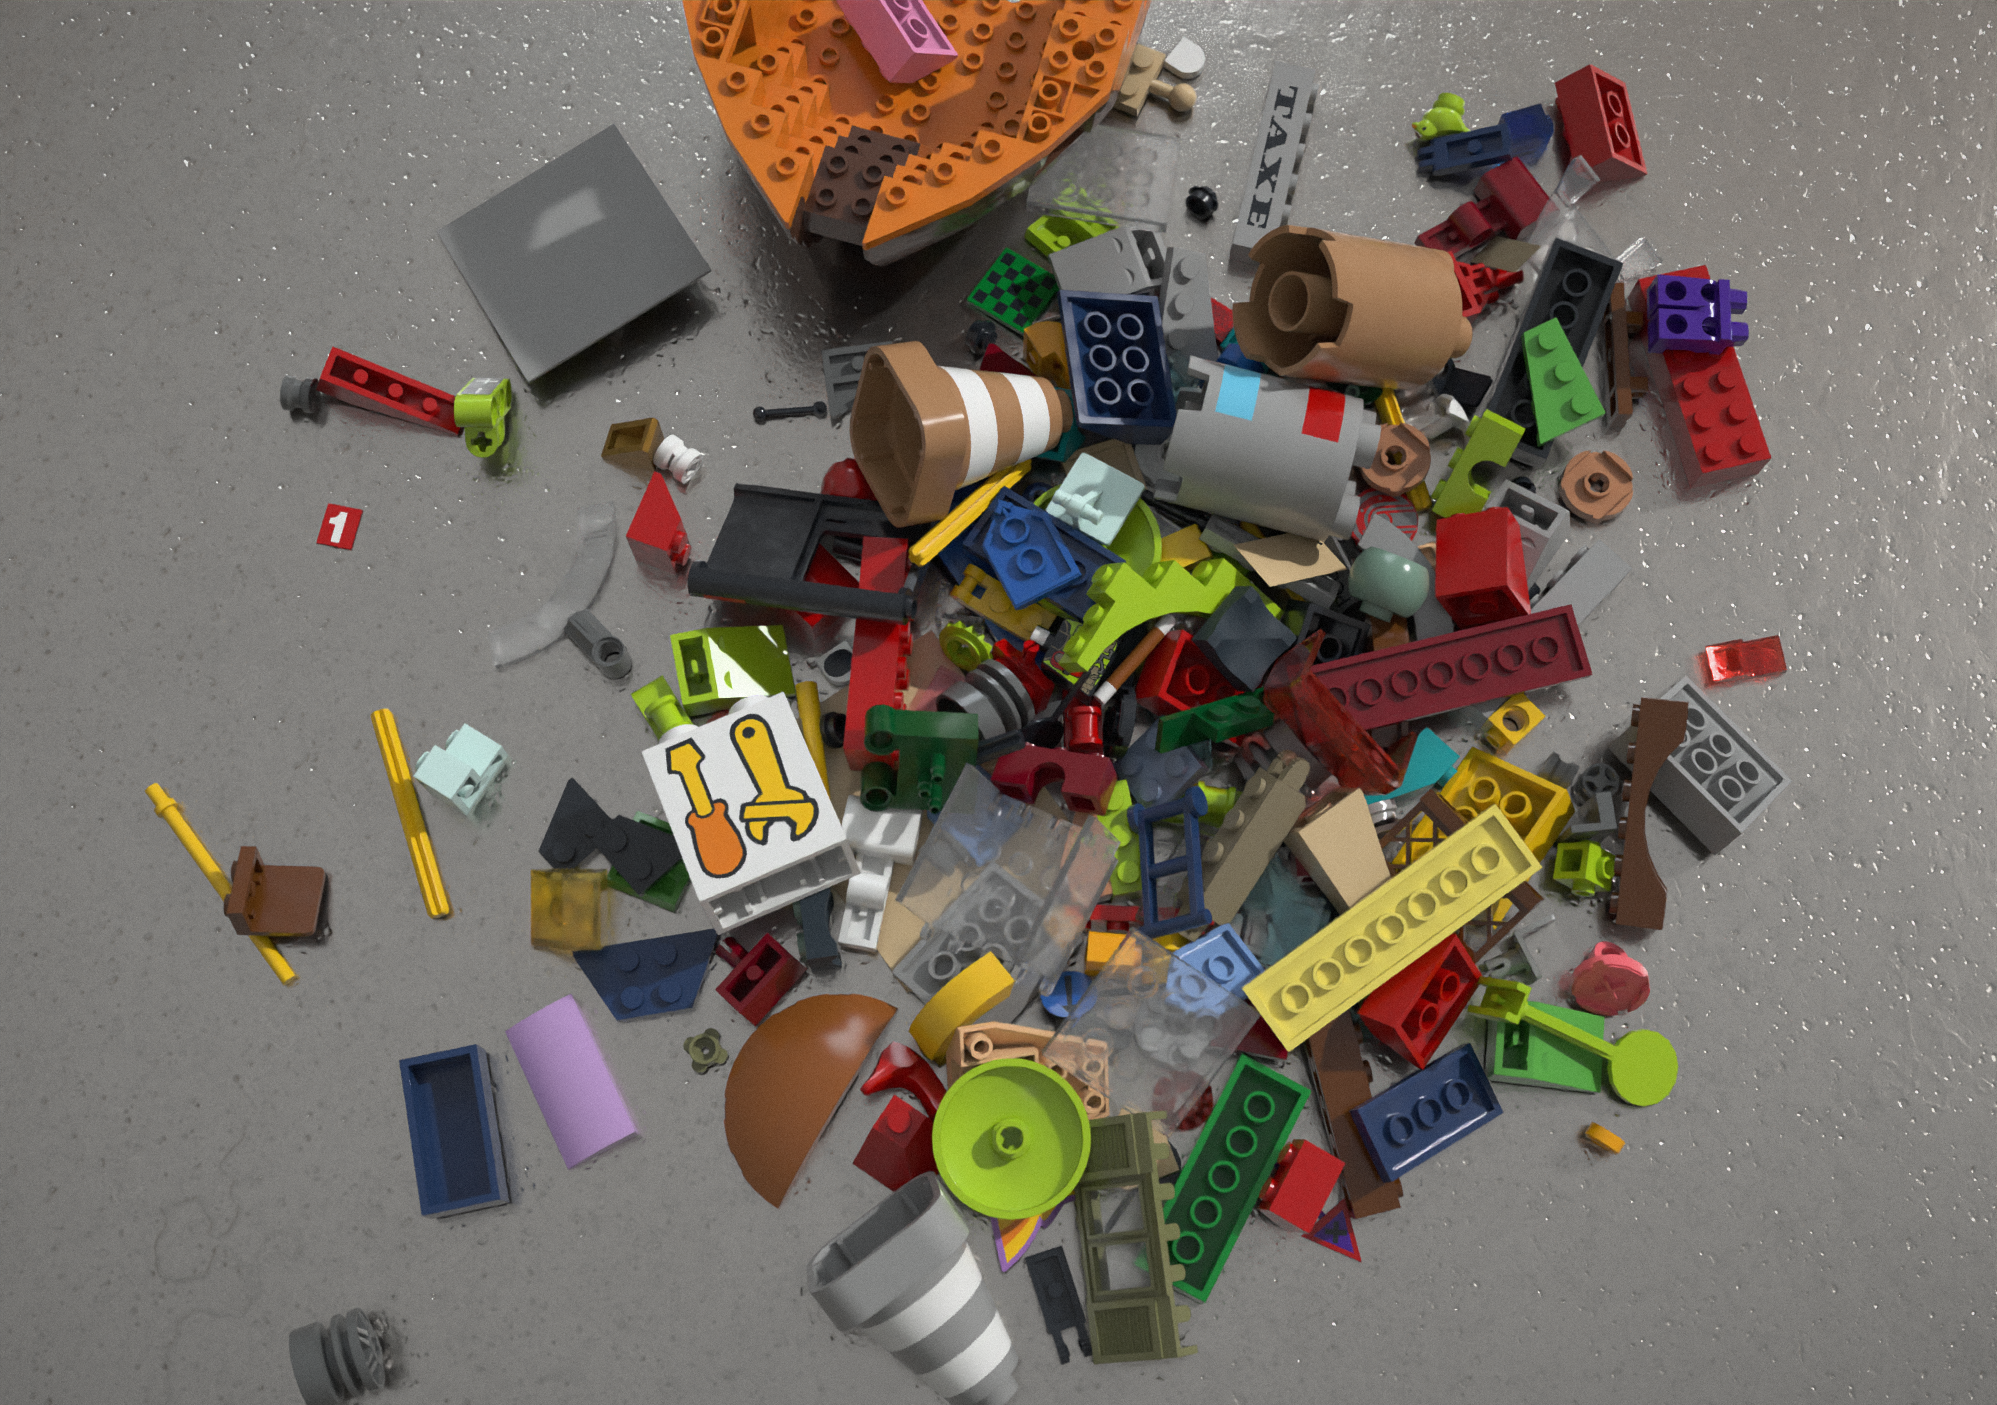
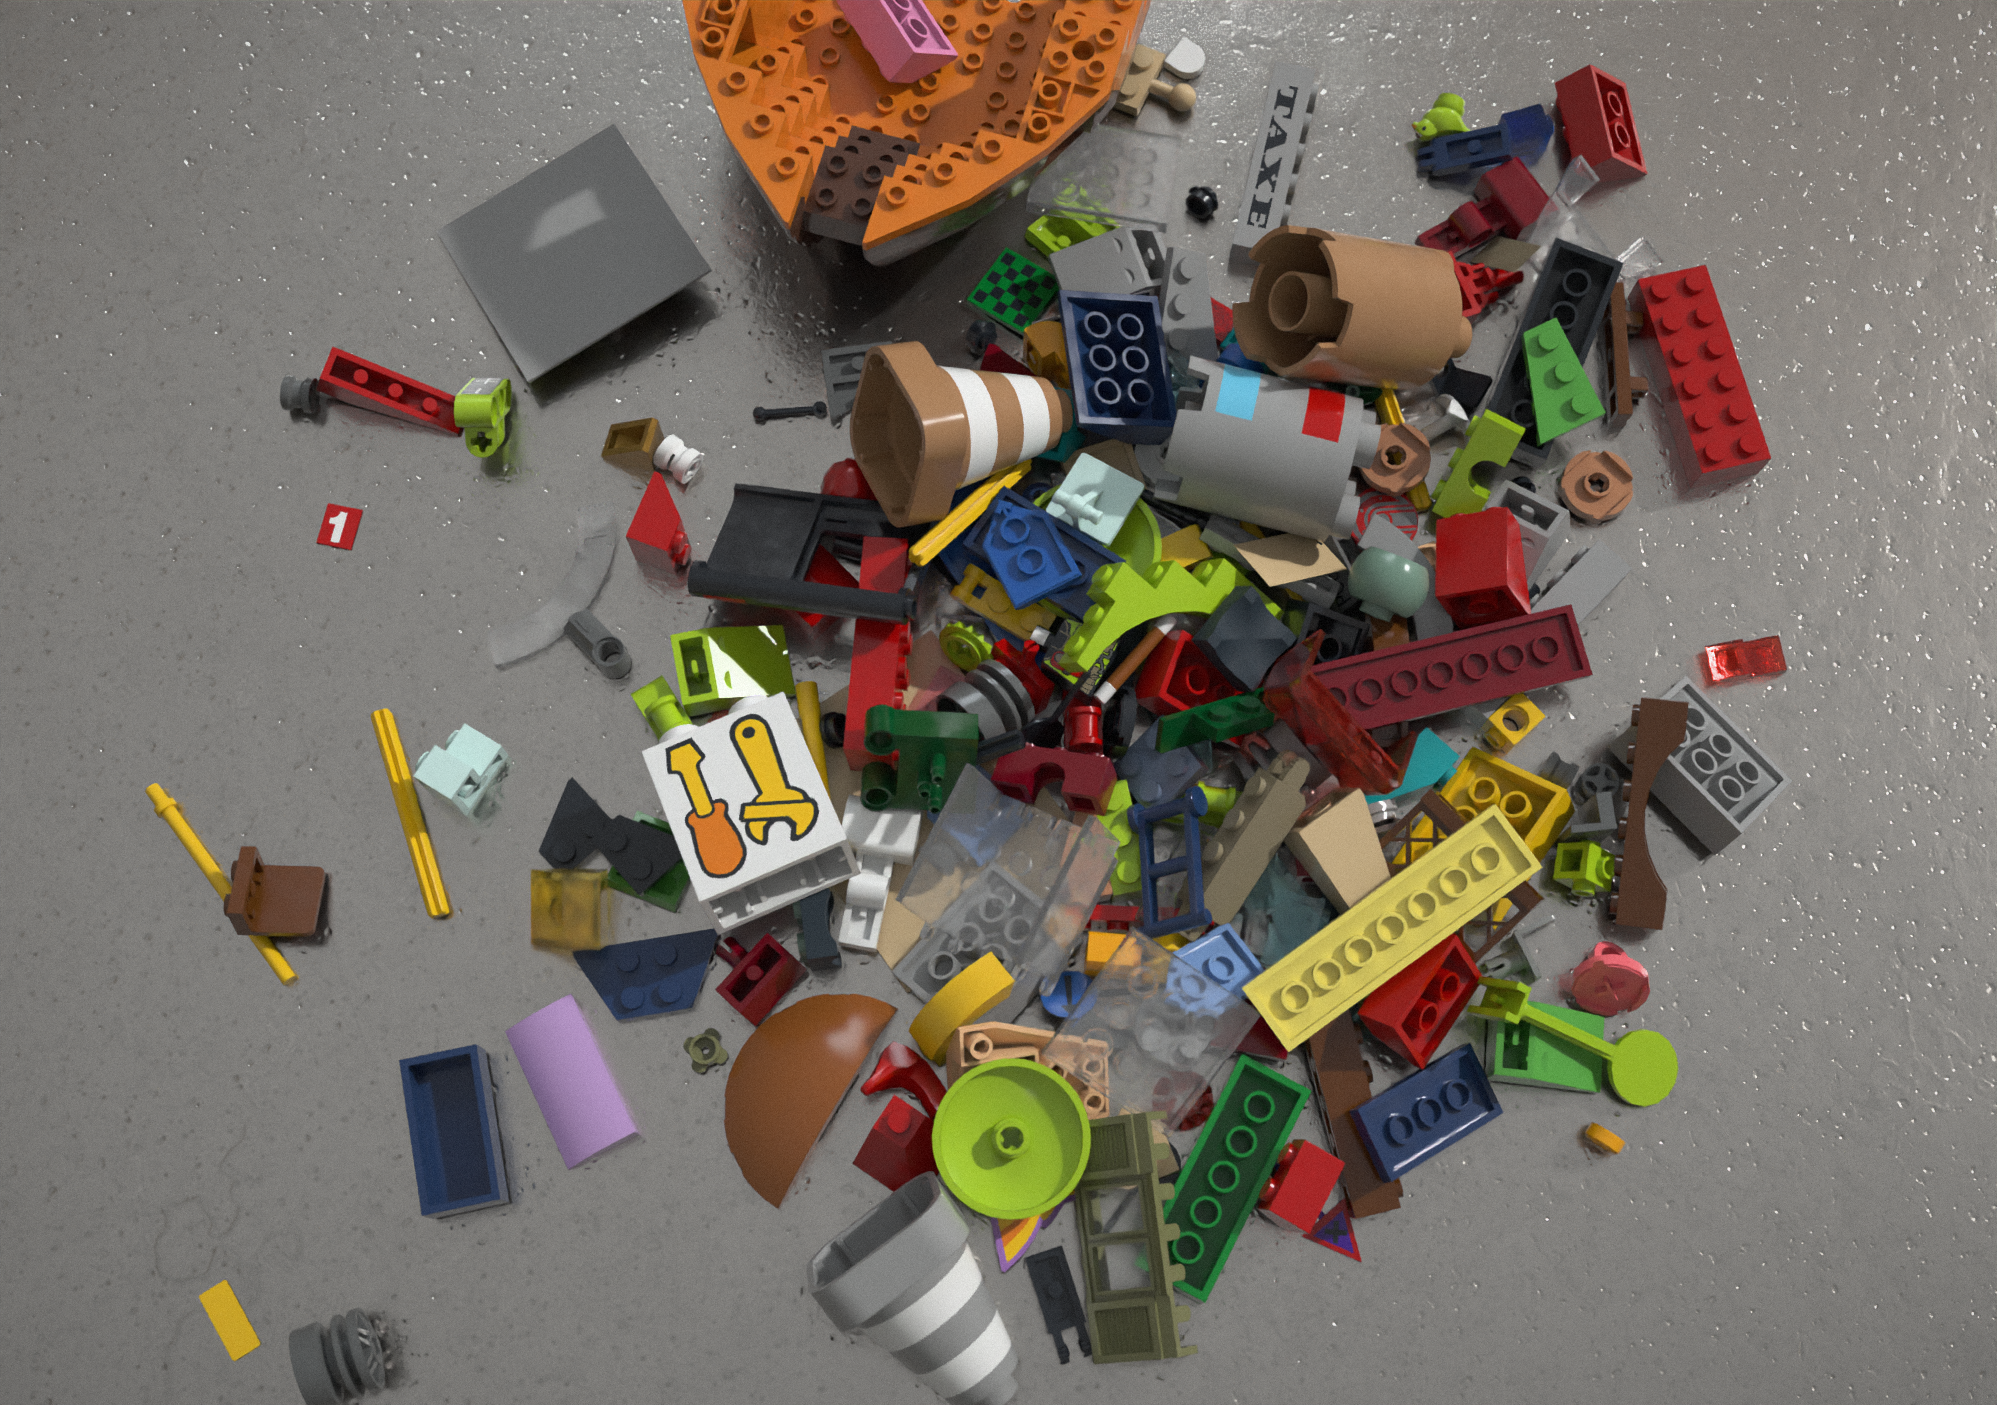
tile [815,640,853,685] -> none
dark purple hips [1647,274,1749,354] -> none
none -> yellow sticker [199,1280,260,1361]

